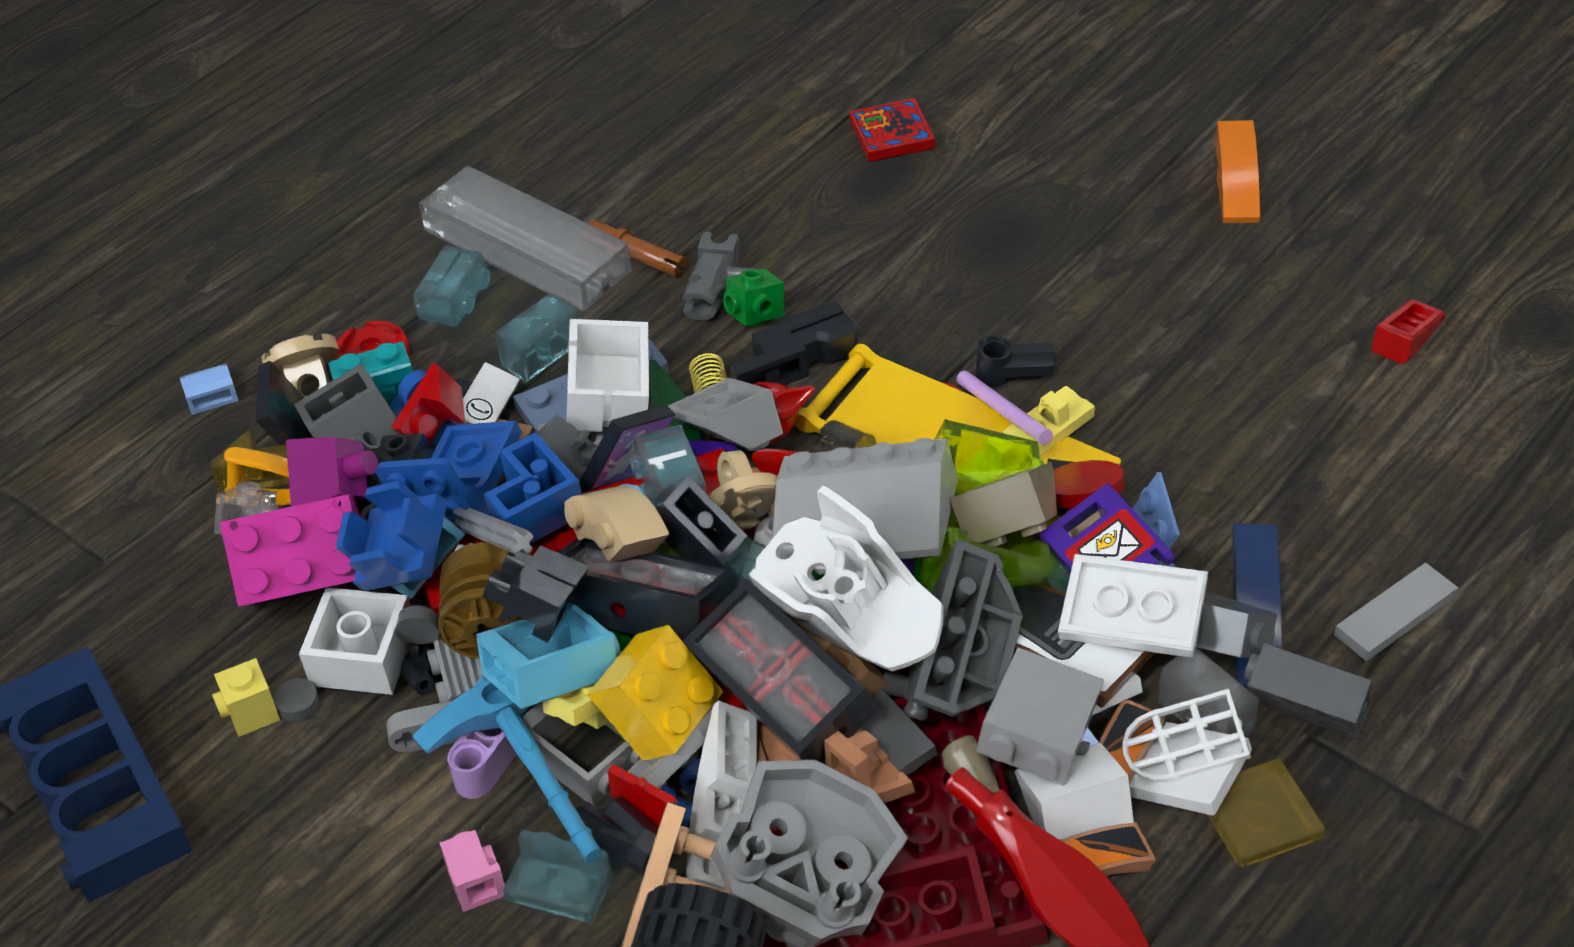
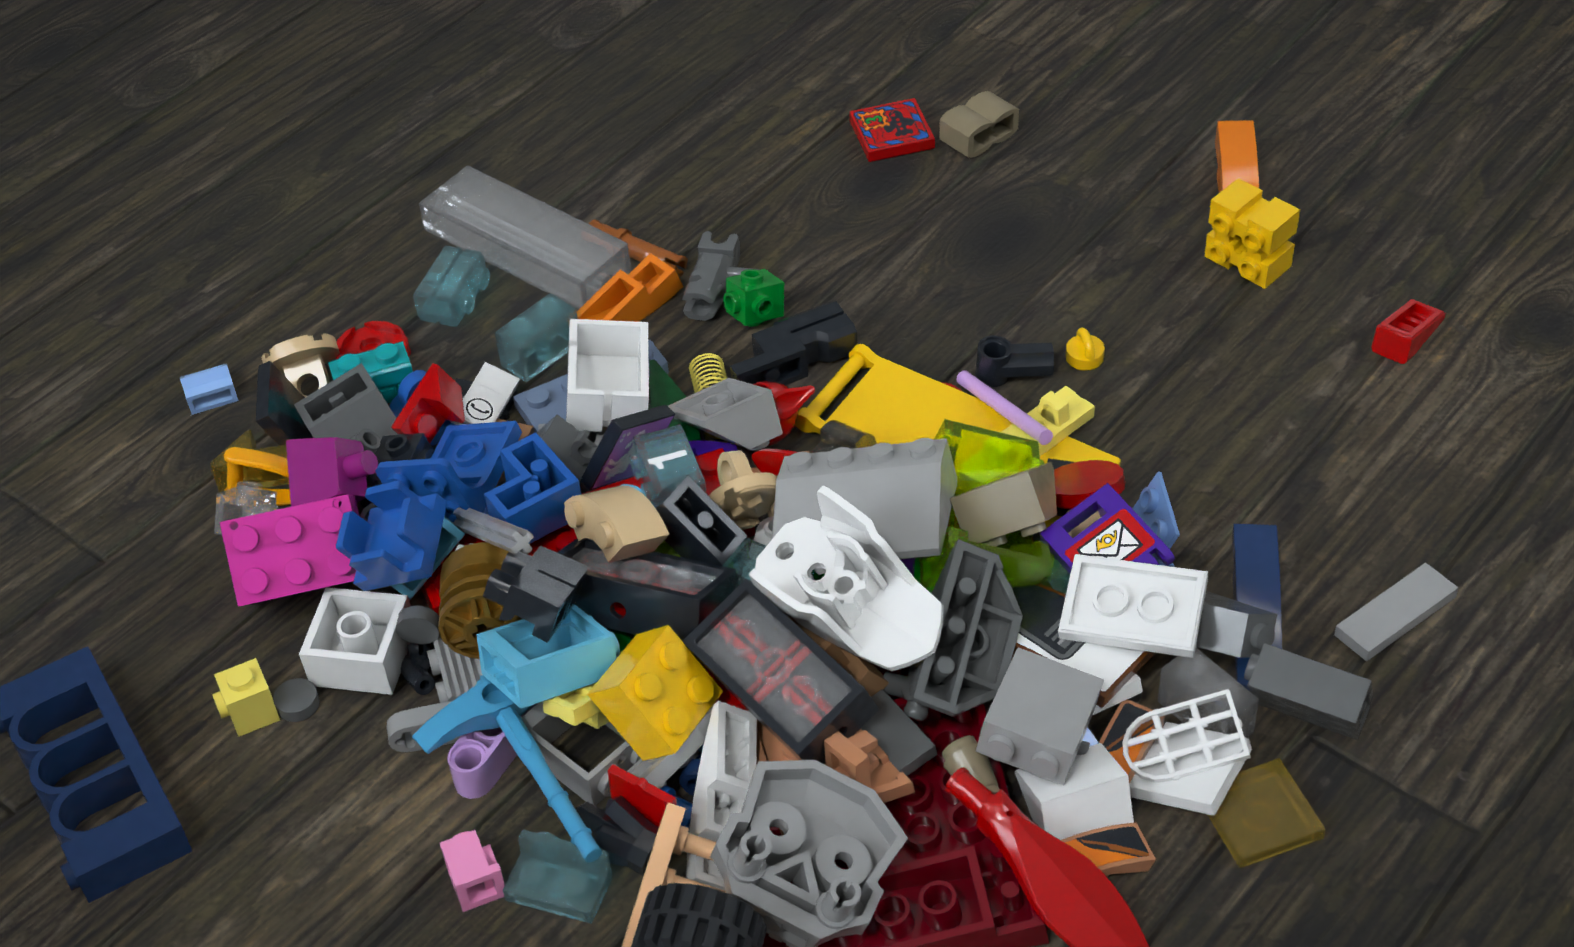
none -> orange slope [568,253,683,322]
none -> dark tan brick [940,91,1019,158]
none -> yellow tile [1066,327,1105,371]
none -> yellow brick [1204,178,1300,289]

